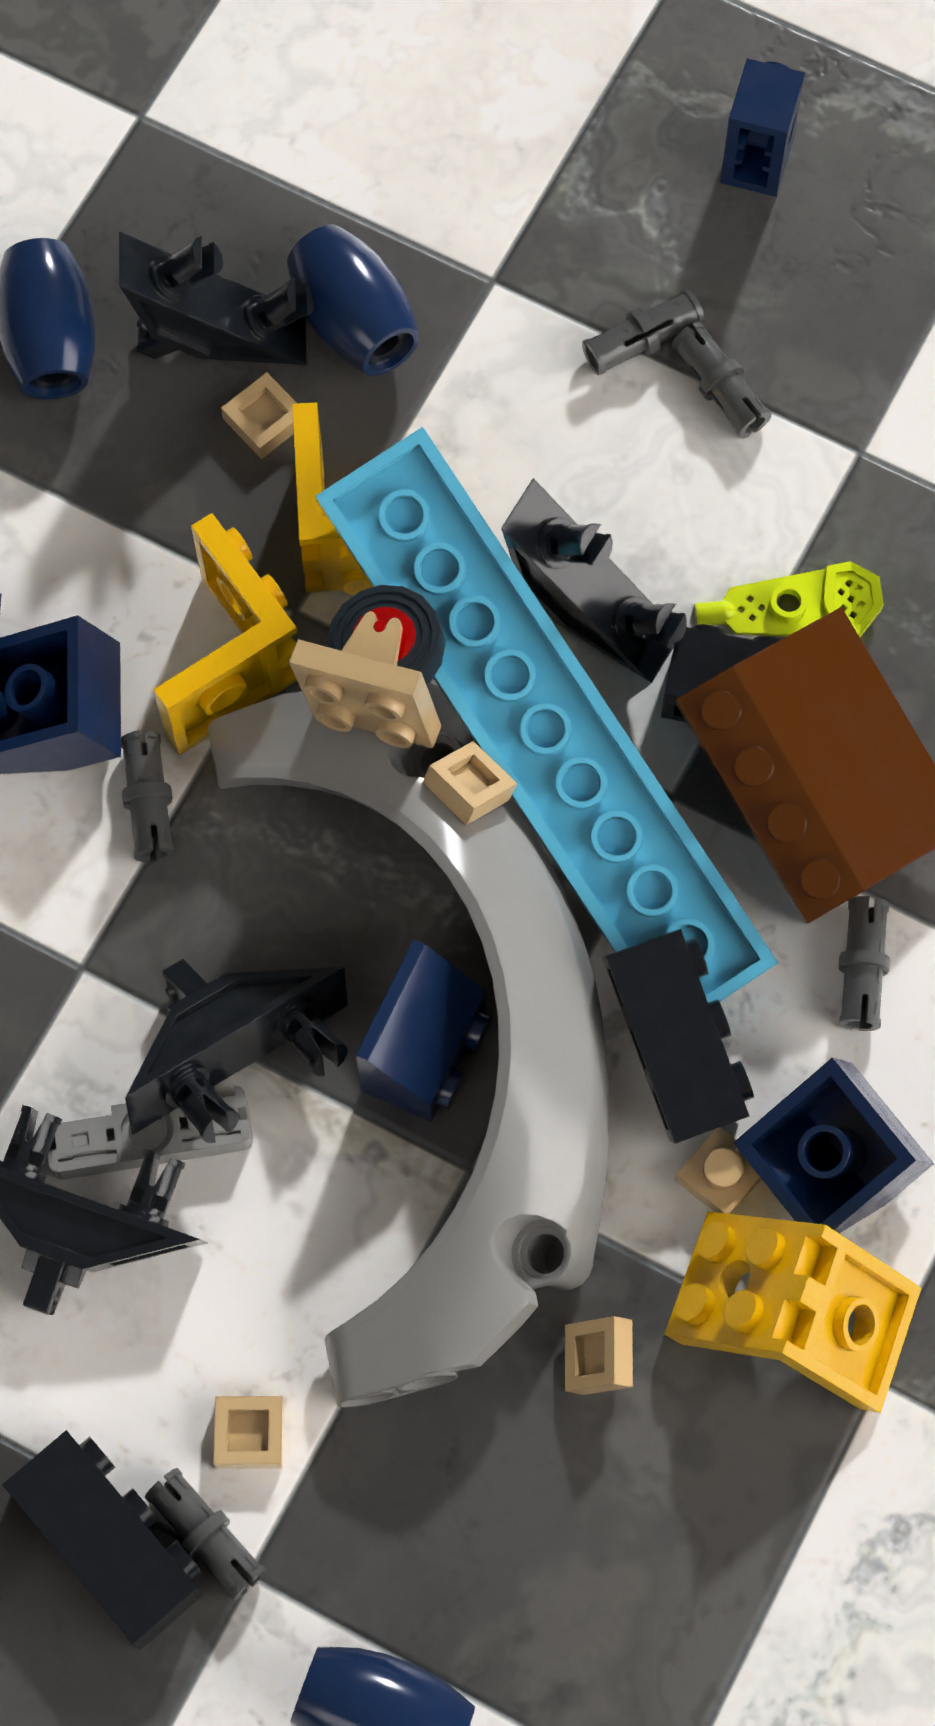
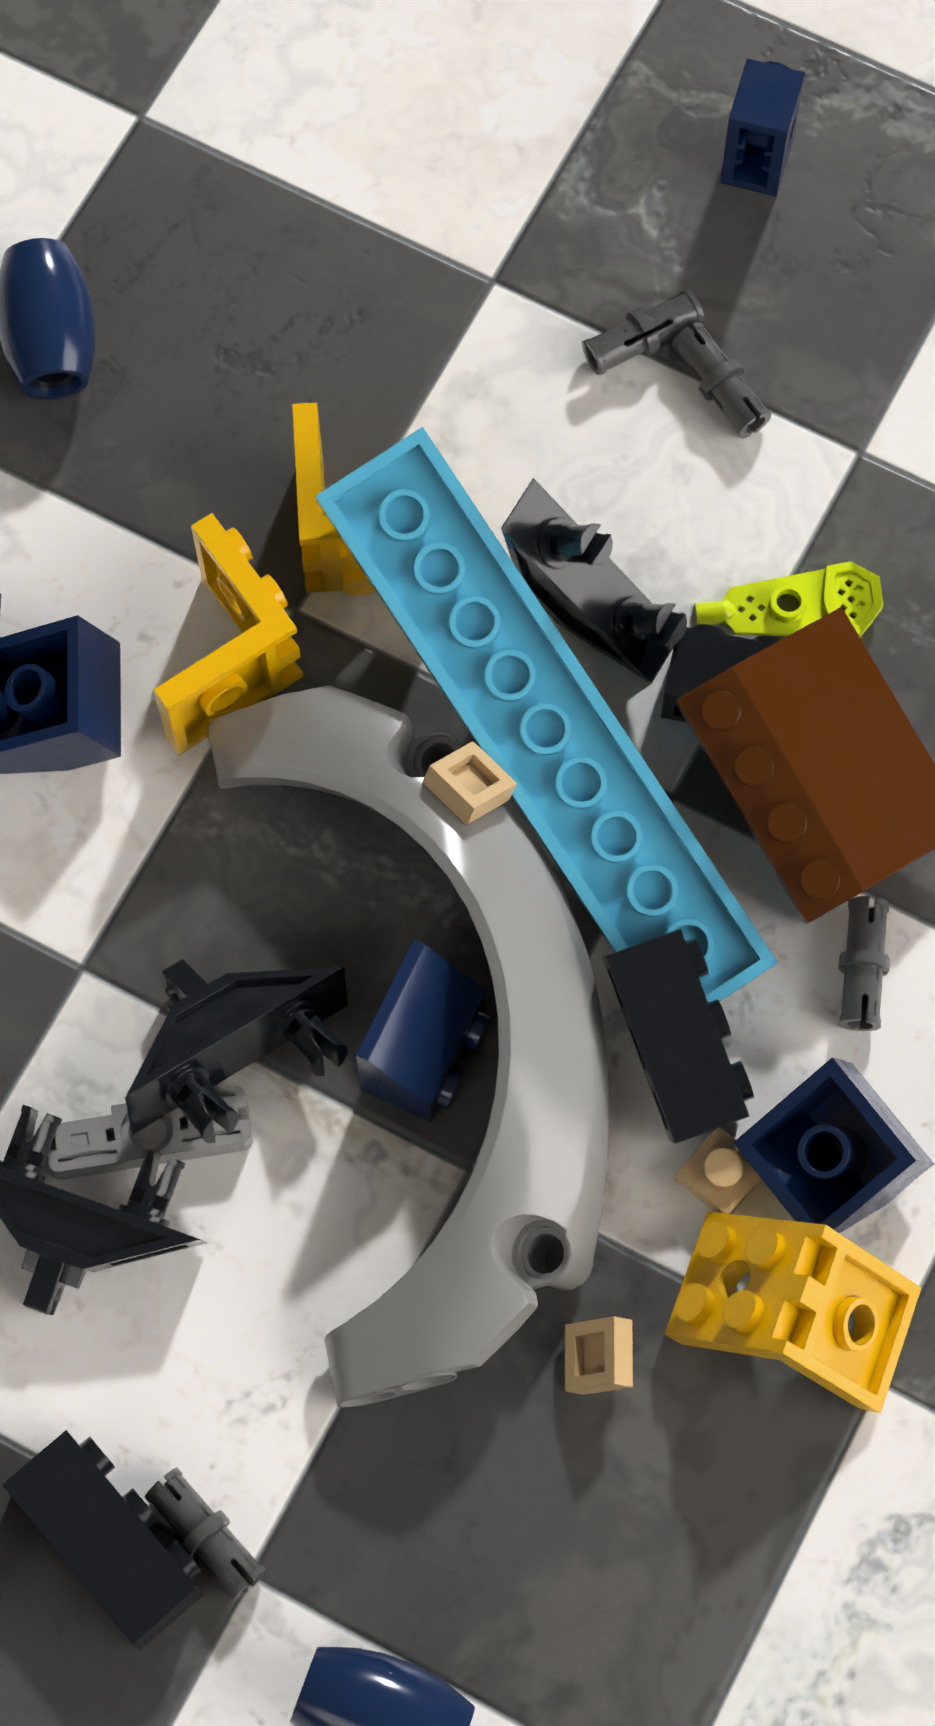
black connector [119,231,316,365] -> none
dark grey pin [121,730,175,862] -> none
tan tile [213,1396,284,1468] -> none
tan tile [221,372,297,459] -> none
dark blue piece [287,225,420,376] -> none
tan plate [289,585,446,749] -> none

